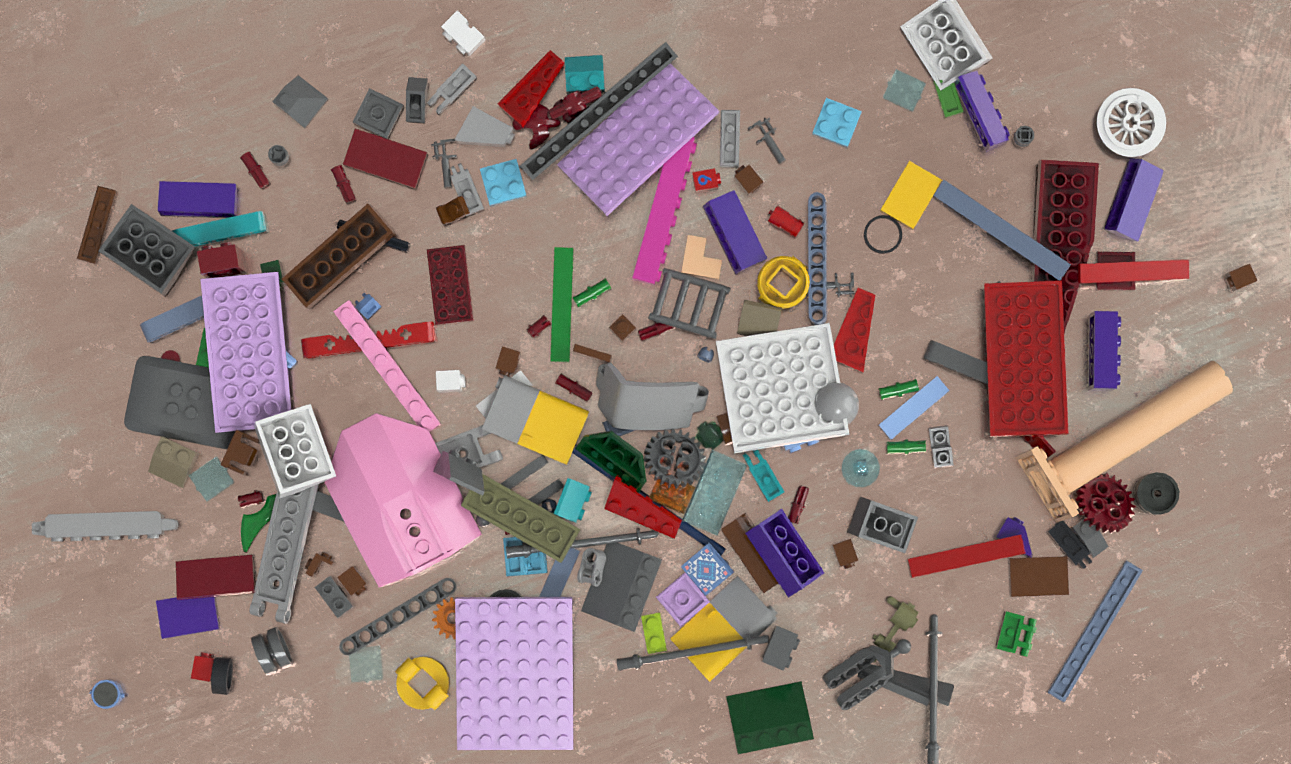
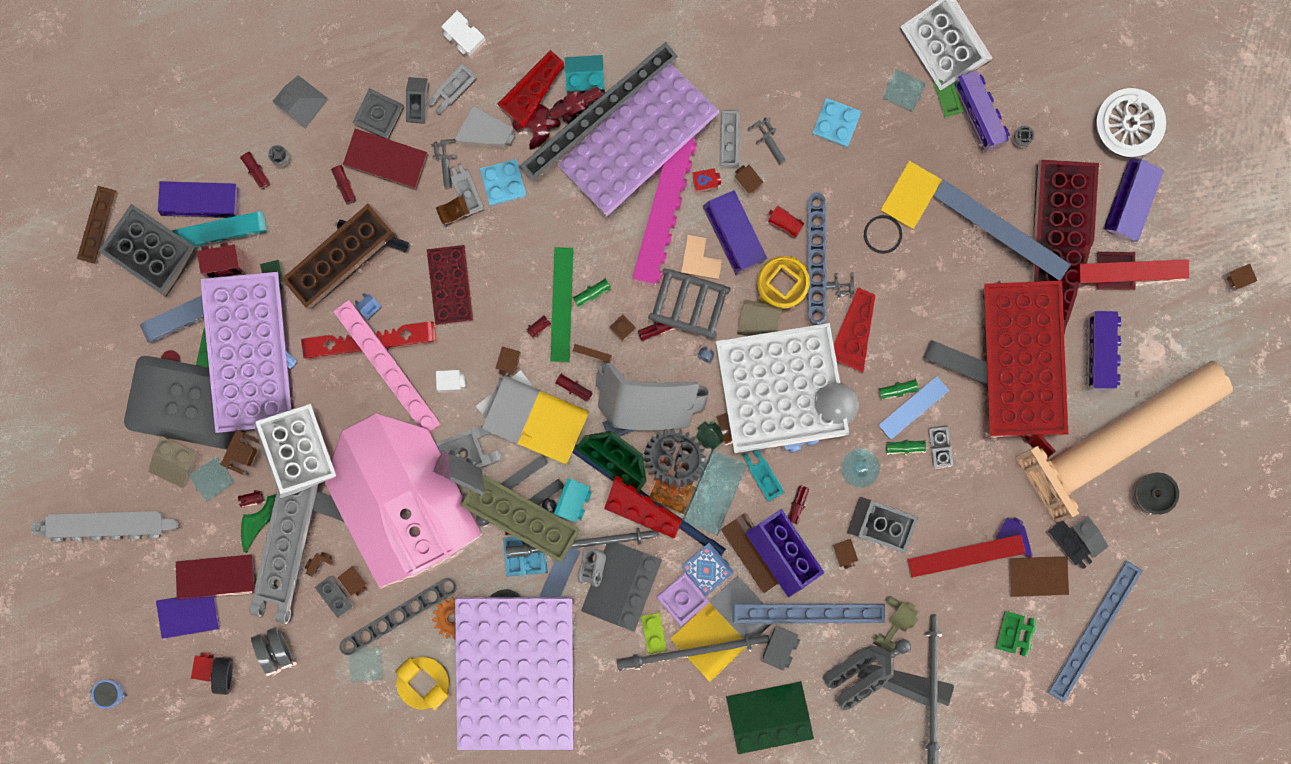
dark red gear [1075,473,1136,534] -> none
none -> sand blue tile [732,604,885,623]

